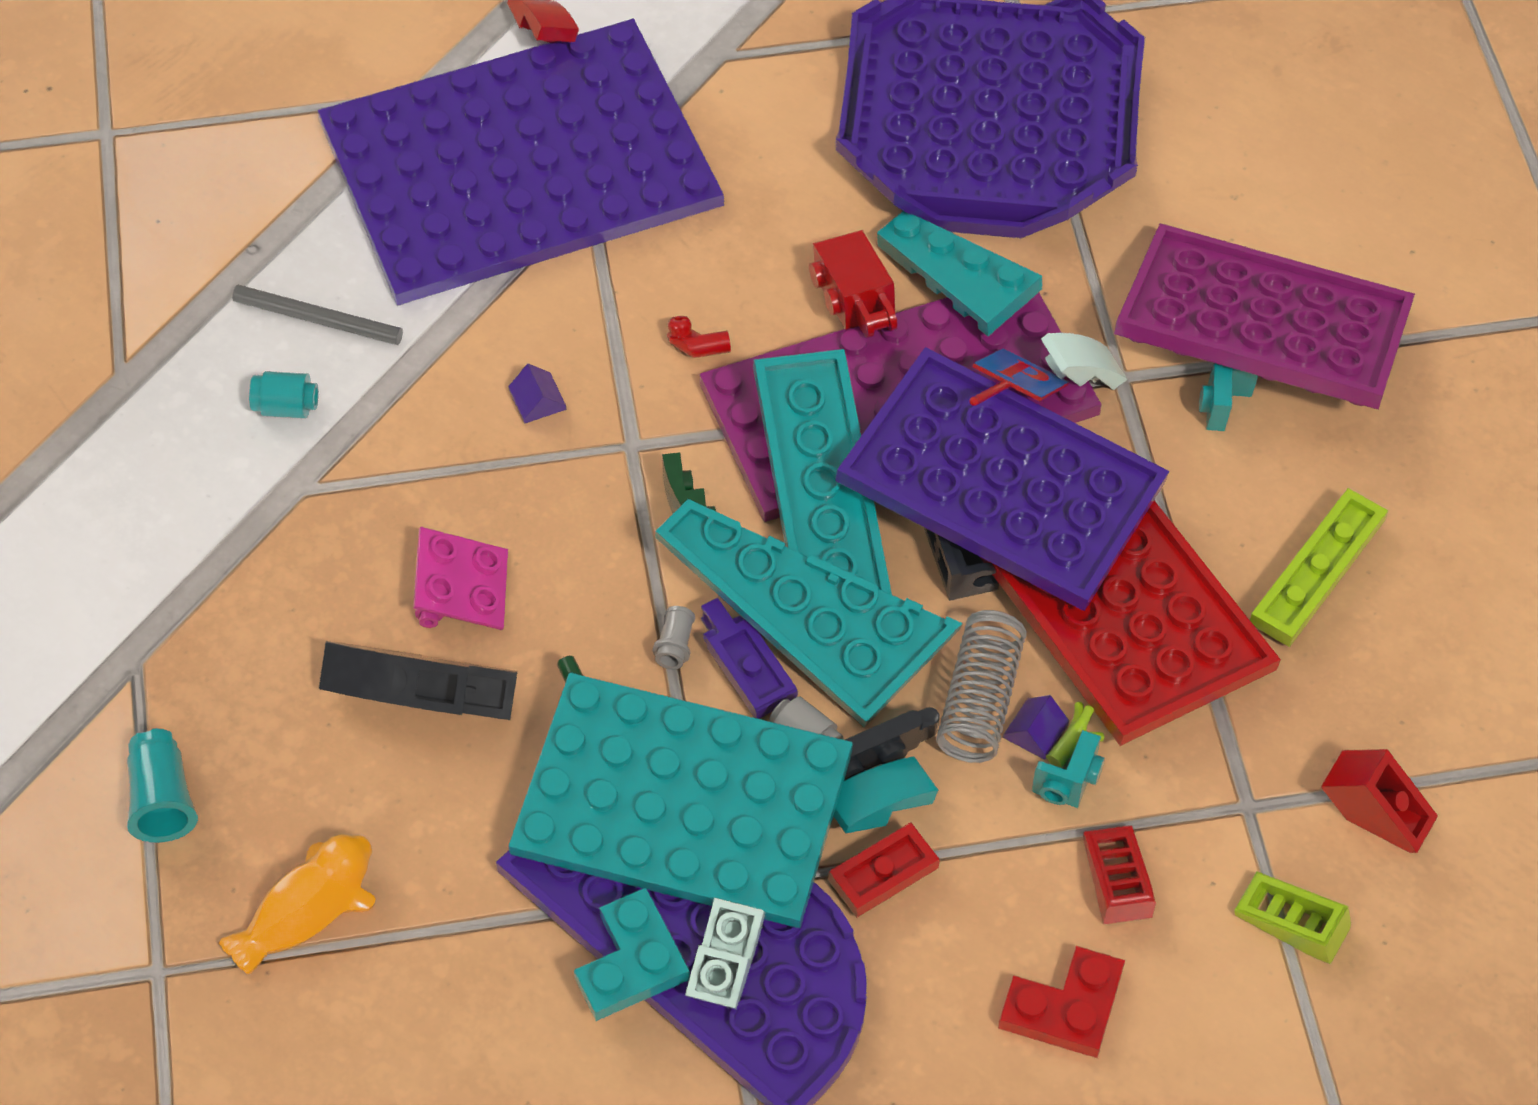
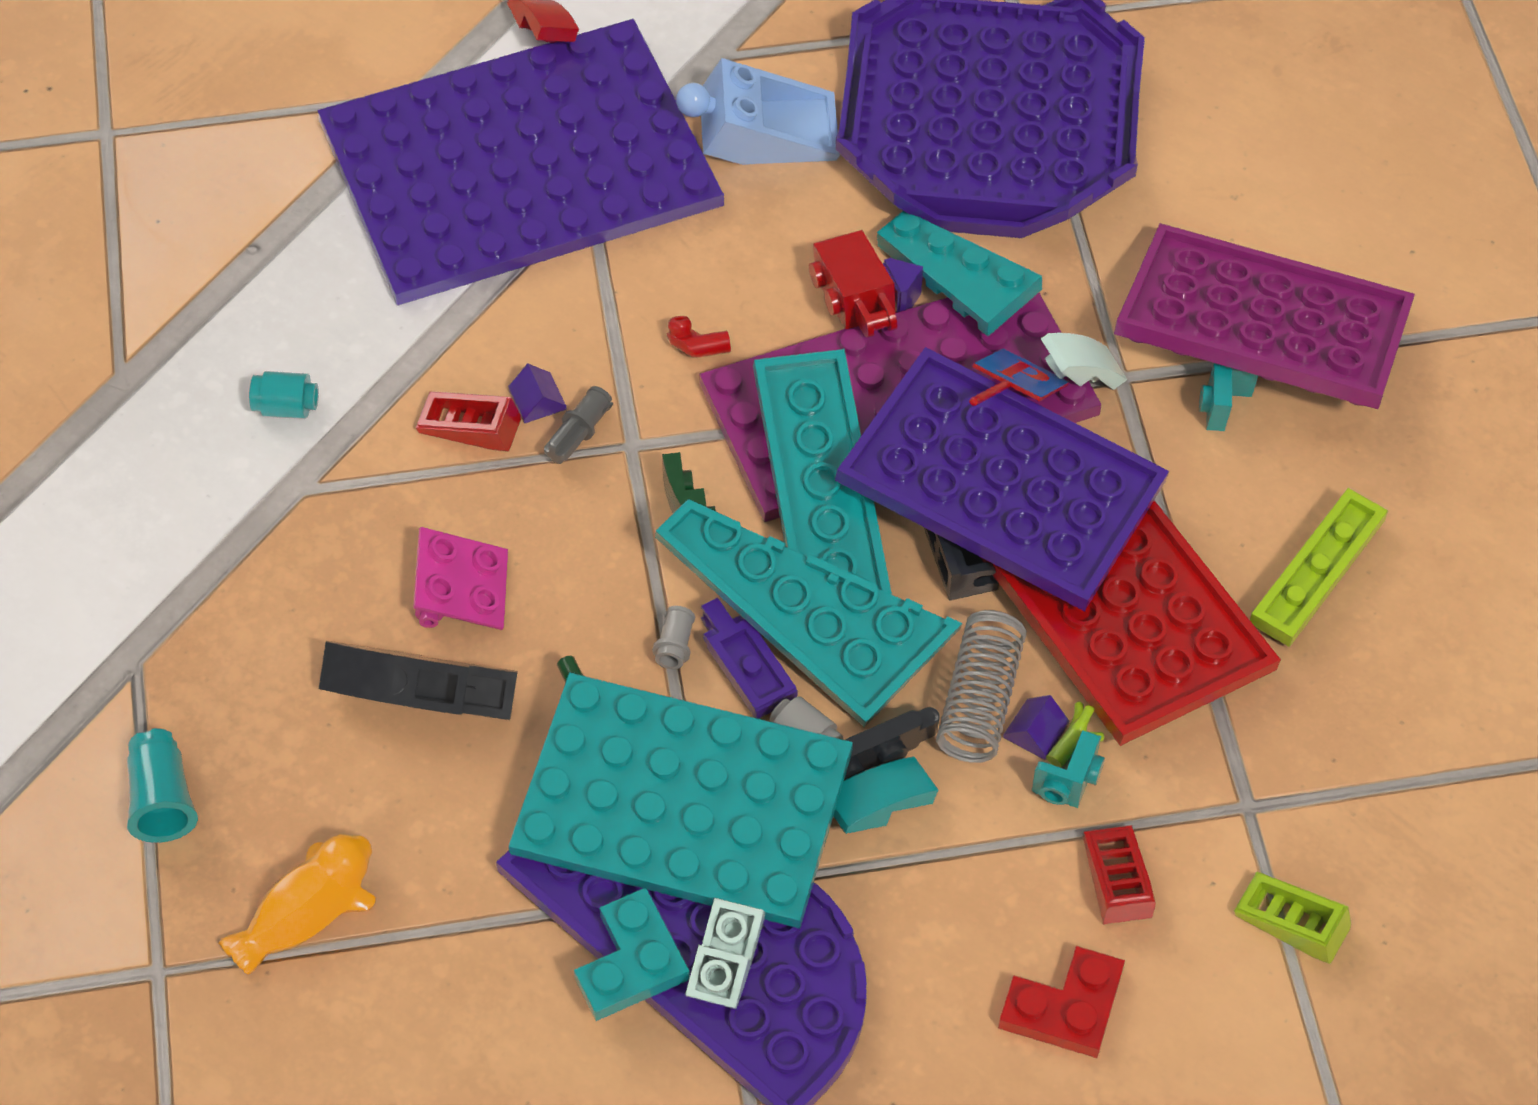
dark grey bar [232,284,403,345] -> none
red plate [828,822,940,918] -> none
red slope [1321,749,1438,853] -> none
none -> red slope [416,391,521,451]
none -> dark grey axle [544,386,613,464]
none -> light blue slope [676,58,840,165]
none -> dark purple slope [883,258,923,313]

